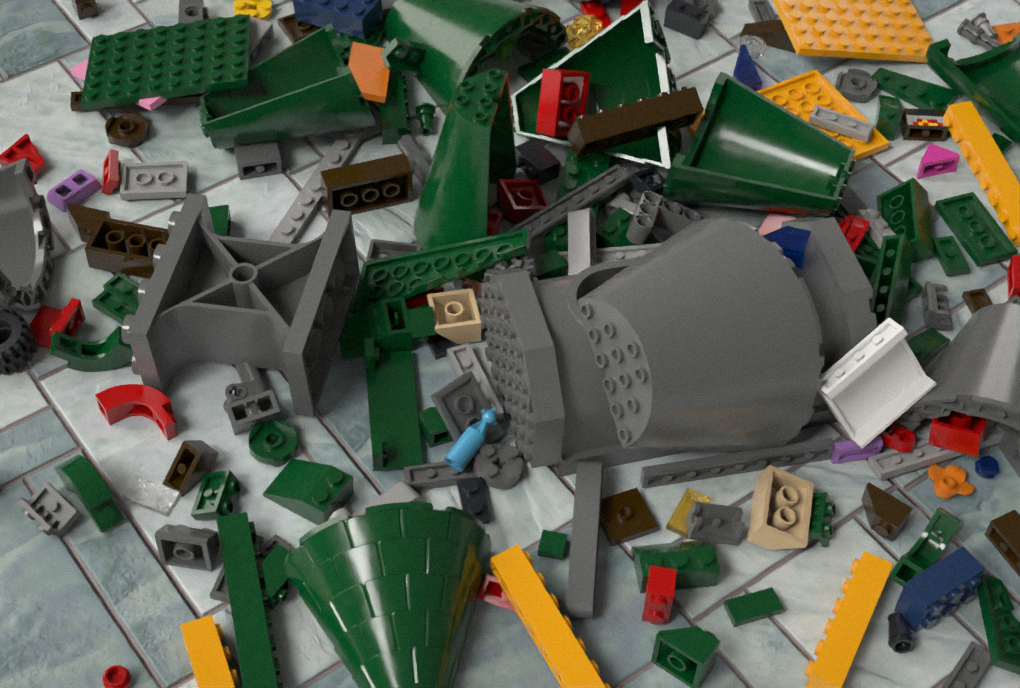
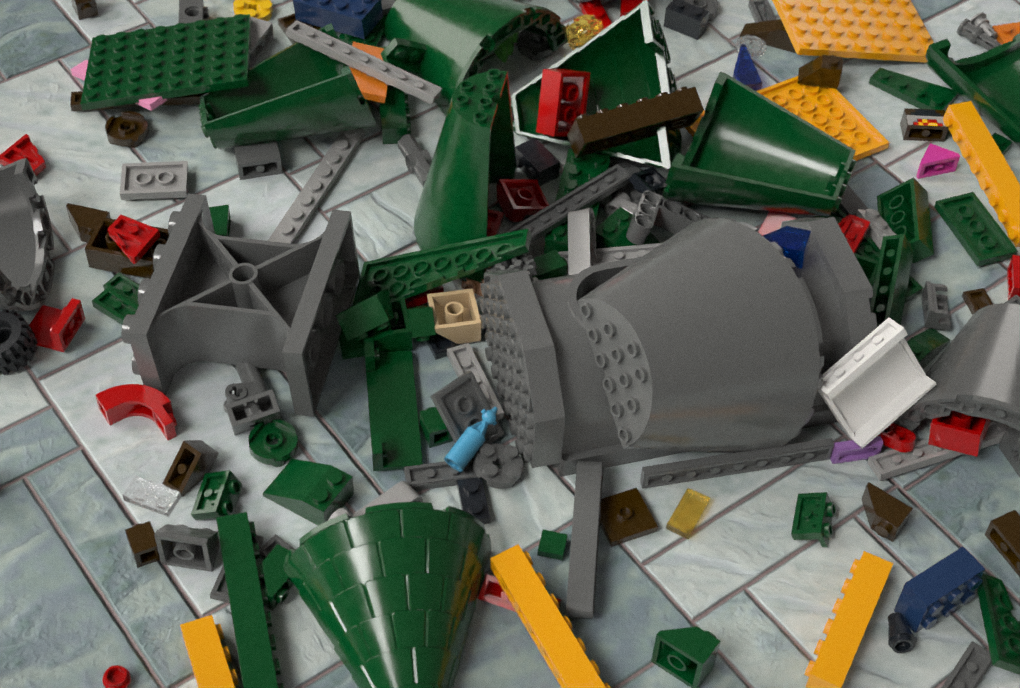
dark grey bracket [18,481,82,538] -> none
medium lavender piece [47,169,102,212] -> none
dark green arch [50,326,133,372] -> none
dark green arch [54,455,124,532] -> none
red plate [102,149,121,195] -> none
dark brown brick [320,153,413,218] -> none
dark grey piece [366,239,421,261] -> none
dark green pin [415,103,436,136] -> none
dark green tile [517,46,571,82] -> none
dark green slope [631,540,721,593] -> none
red brick [642,566,677,625] -> none
dark grey hinge [685,502,745,545] -> none
dark green tile [723,587,783,627] -> none
tan slope [747,465,814,550] -> none
light grey tile [808,105,875,143] -> none
dark grey plate [835,69,877,103] -> none
dark green slope [875,95,901,141] -> none
dark green arch [888,507,962,587] -> none
orange plate [927,464,975,499] -> none
dark green plate [932,236,969,276] -> none
clear blue plate [975,456,999,479] -> none
none -> red wing [108,215,160,264]
none -> dark brown brick [125,521,160,568]
none -> light grey plate [285,20,442,104]
none -> dark green slope [335,289,395,341]
none -> dark brown slope [798,55,843,89]

